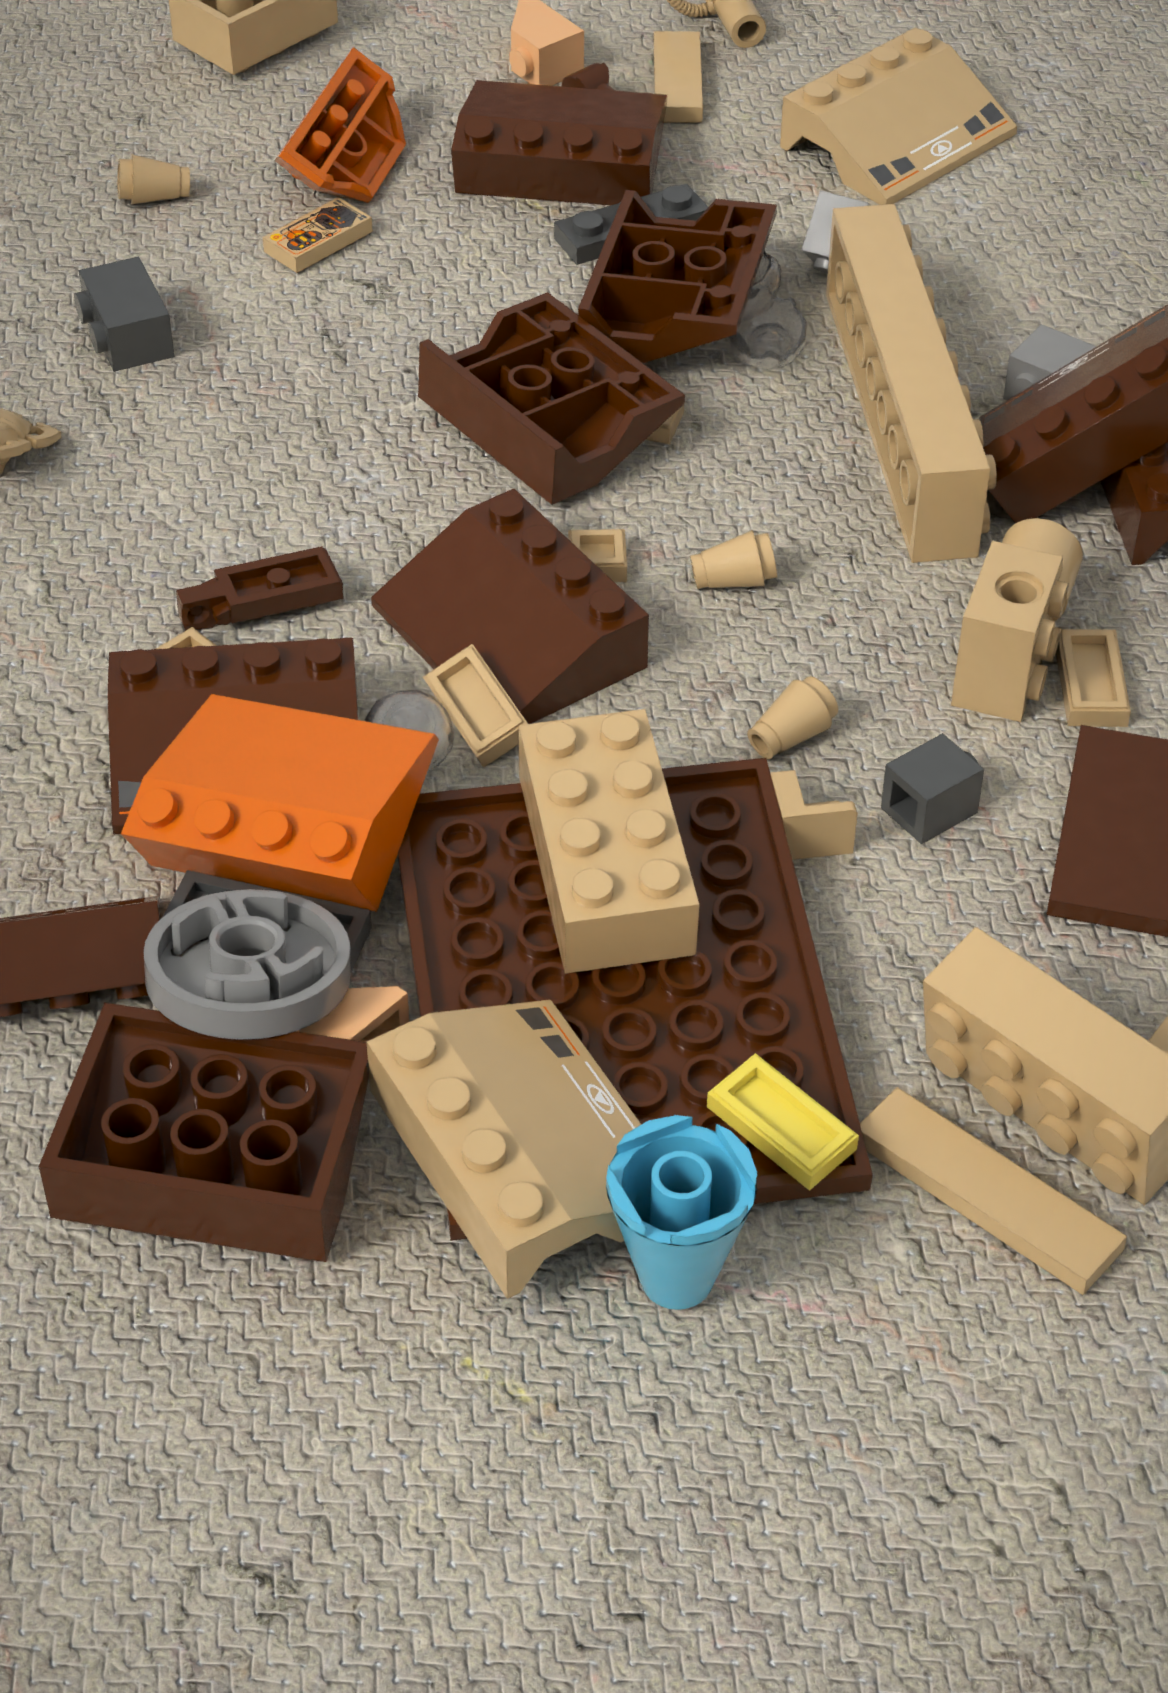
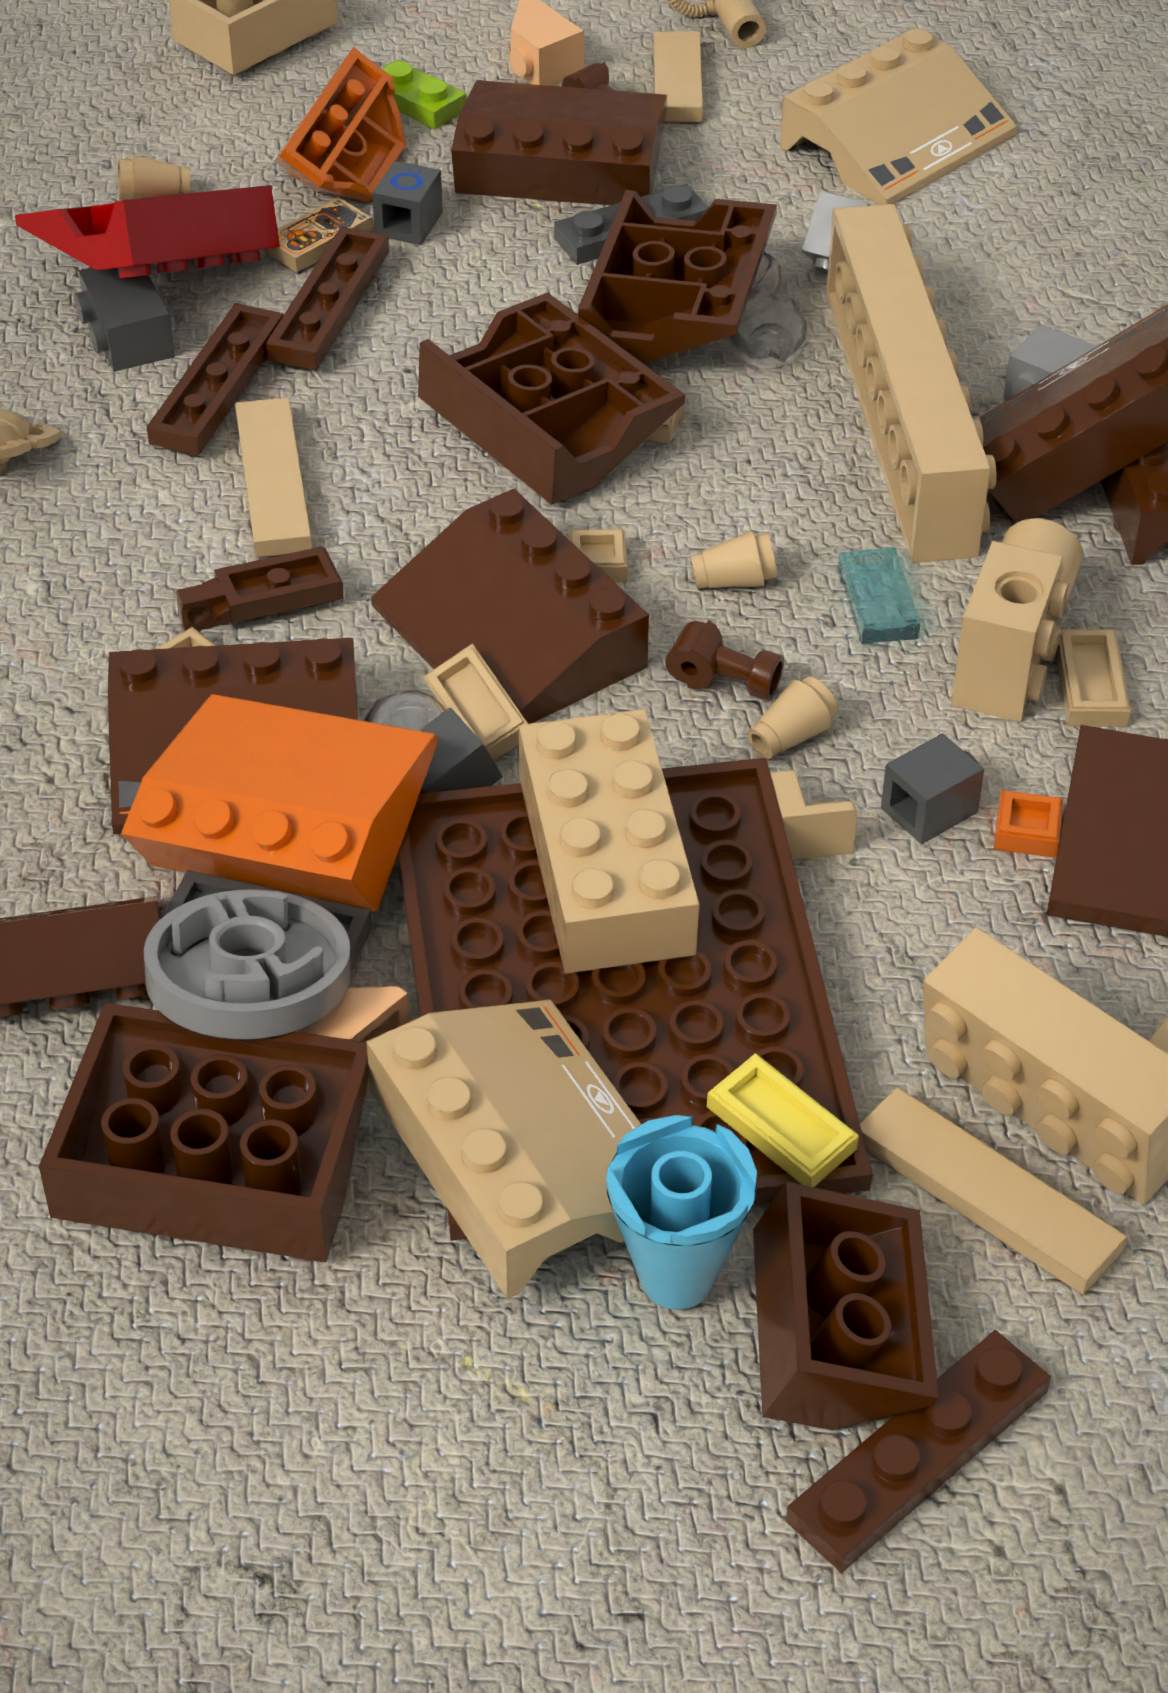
none -> red piece [15,185,280,278]
none -> reddish brown plate [147,303,284,455]
none -> tan tile [235,397,312,557]
none -> reddish brown plate [266,226,389,370]
none -> dark grey brick [372,161,443,245]
none -> lime plate [382,60,467,129]
none -> dark grey brick [420,707,503,793]
none -> reddish brown leg [665,620,784,701]
none -> reddish brown slope [753,1181,939,1430]
none -> reddish brown plate [786,1330,1051,1573]
none -> clear light blue tile [838,547,920,644]
none -> orange tile [993,790,1063,858]

